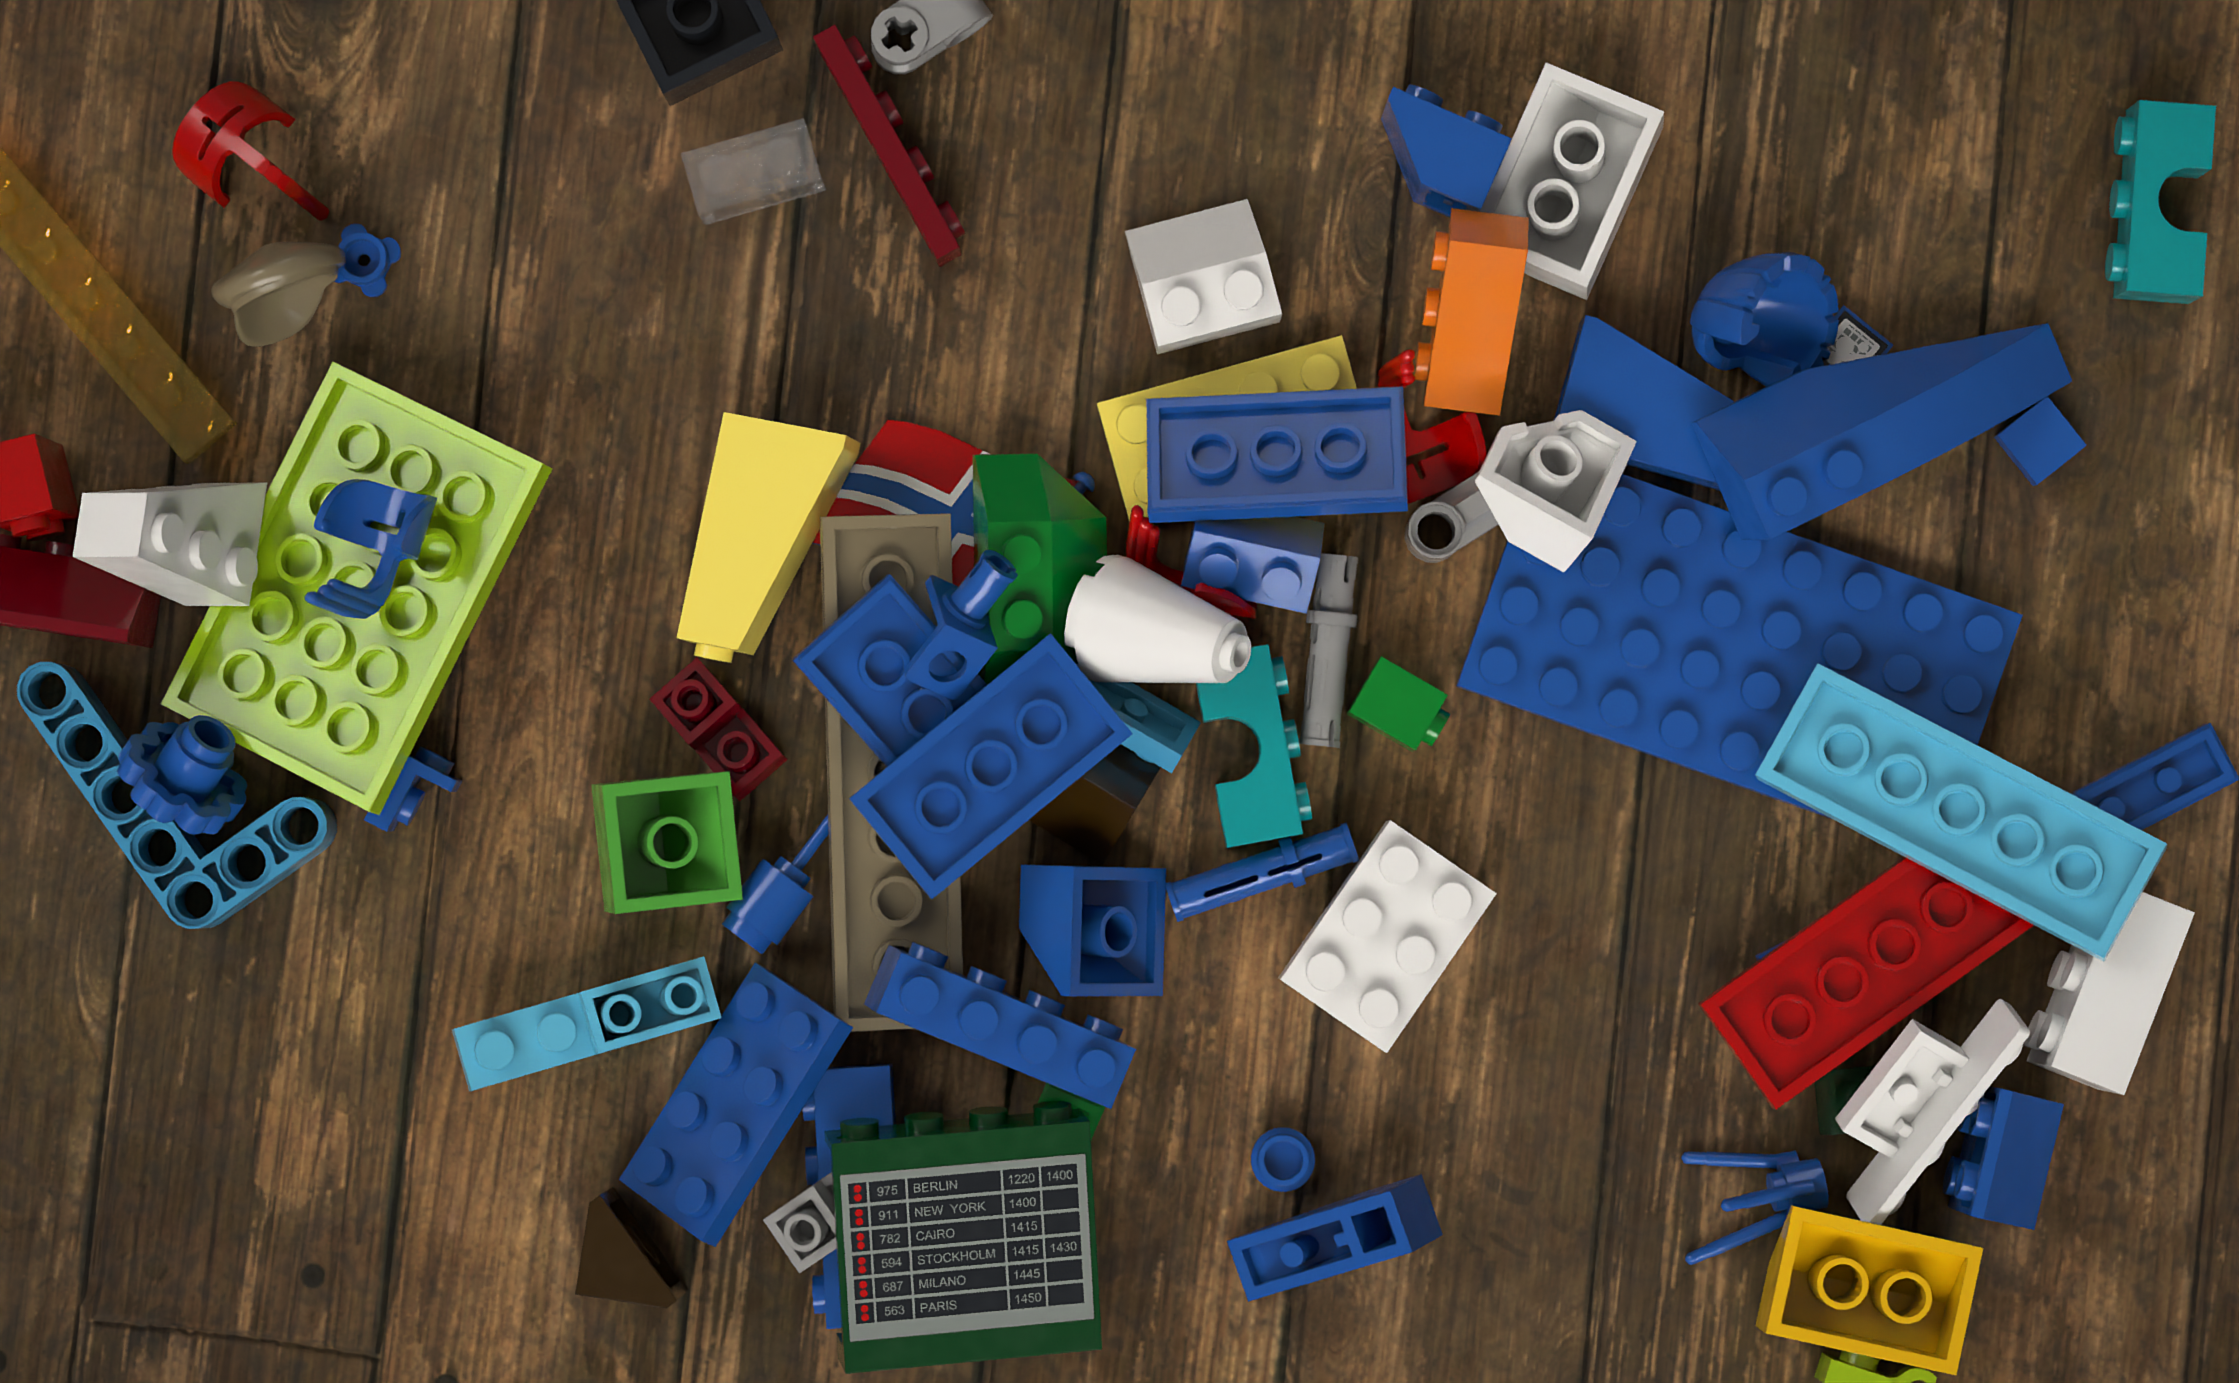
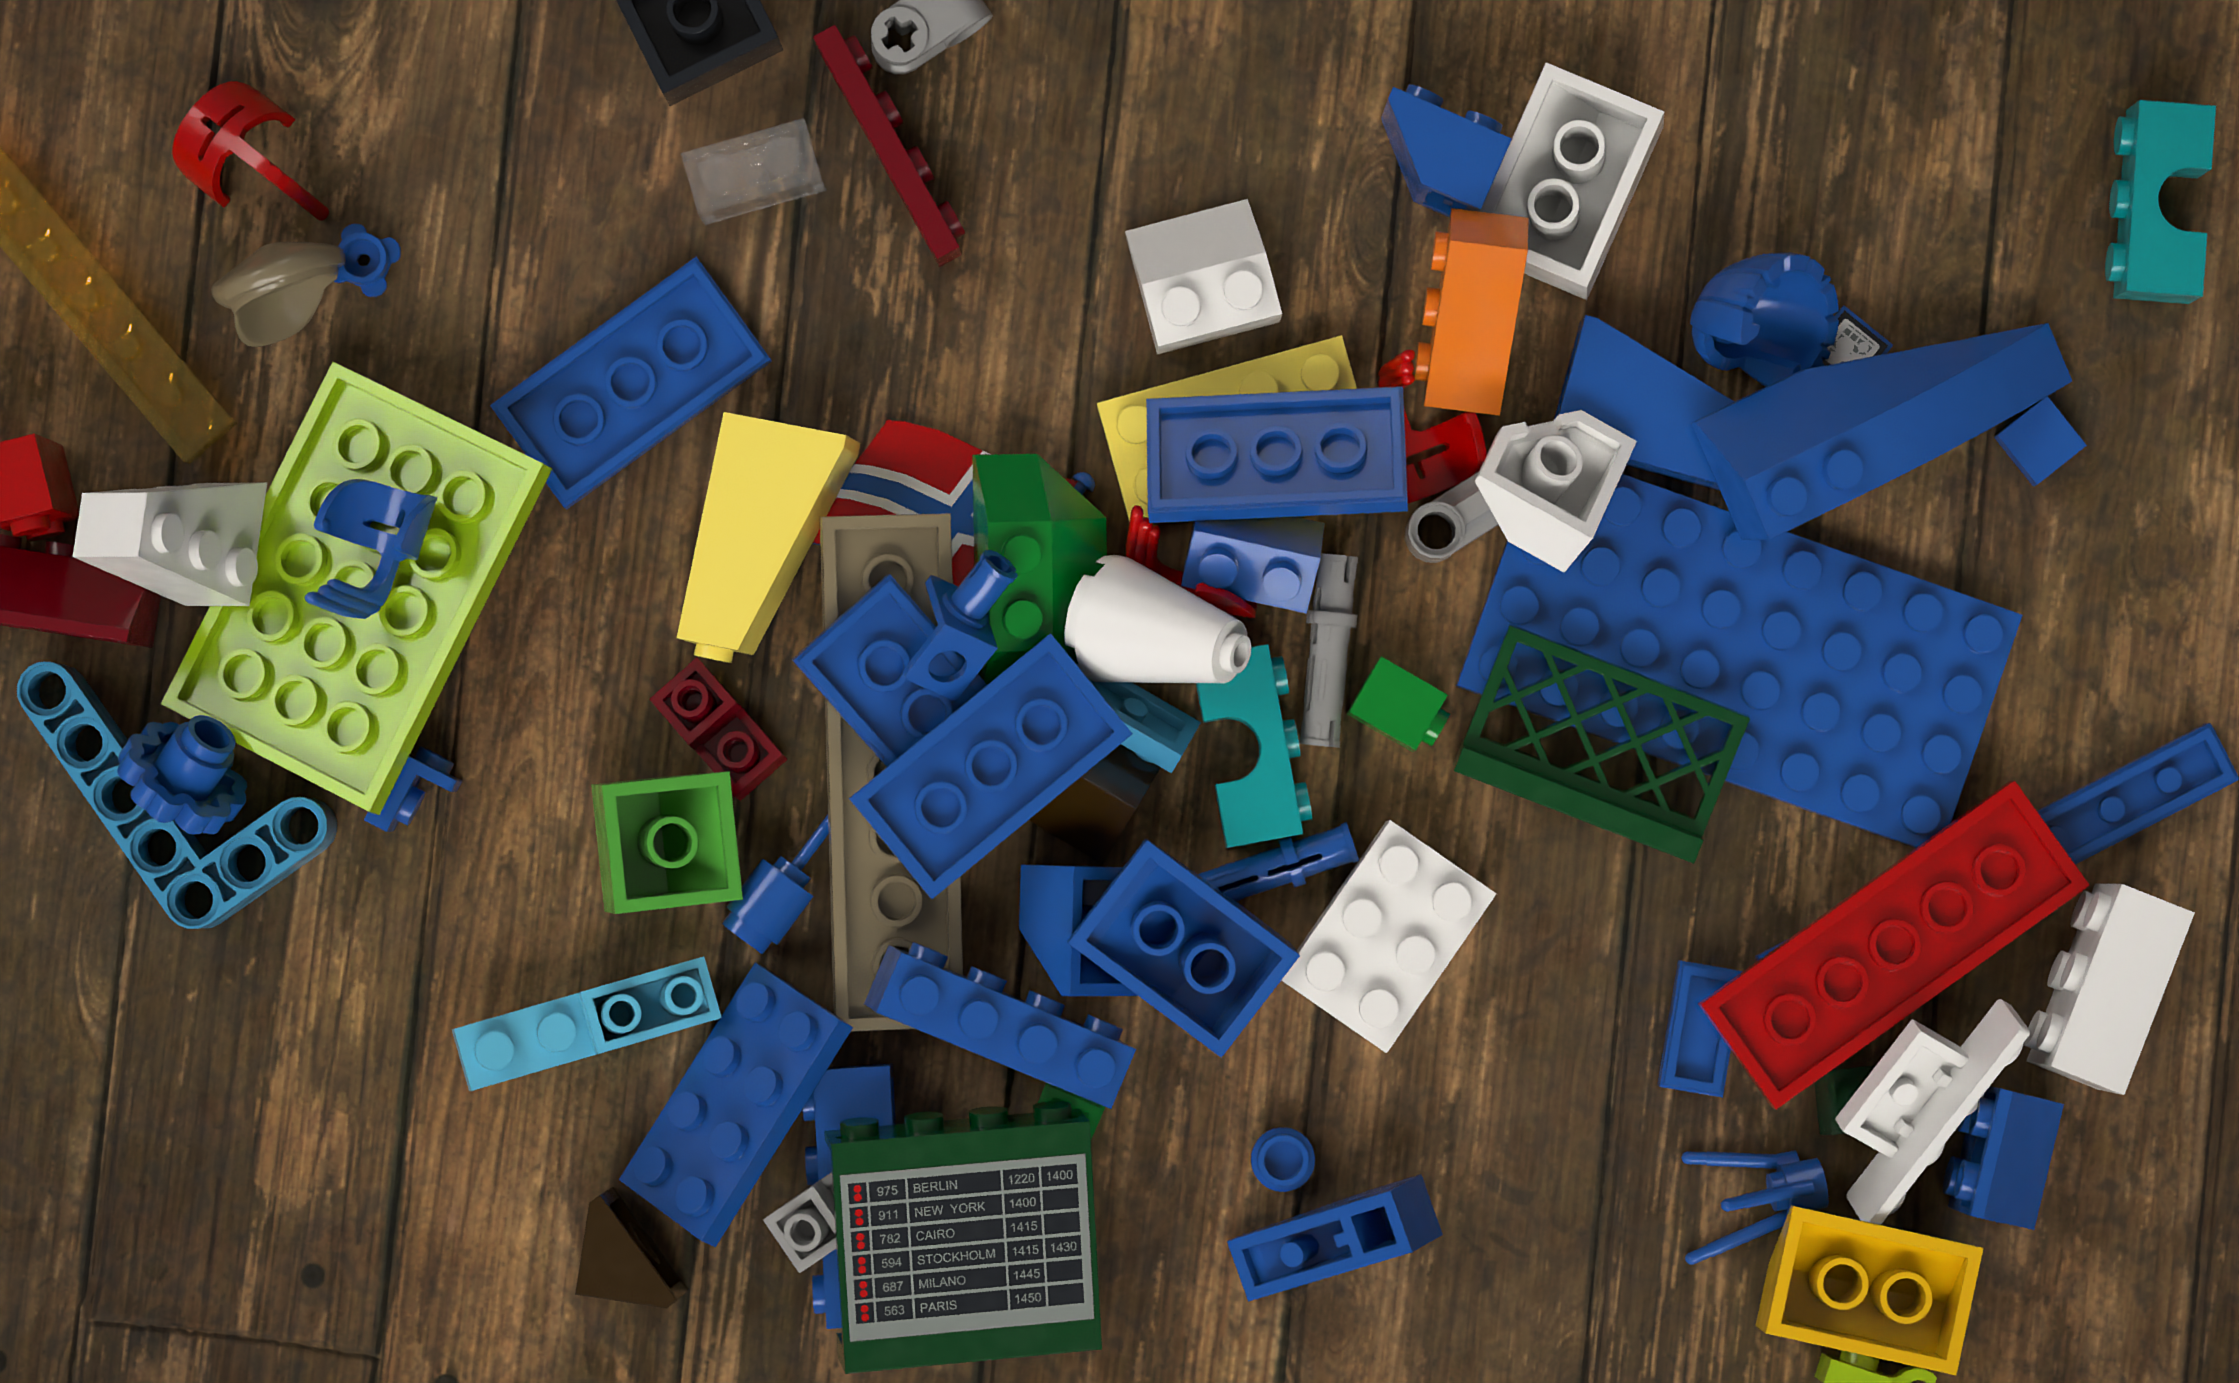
medium azure plate [1755,663,2167,962] -> none
none -> blue tile [490,257,772,510]
none -> blue slope [1067,838,1300,1058]
none -> dark green fence [1453,624,1750,864]
none -> blue tile [1657,960,1743,1098]

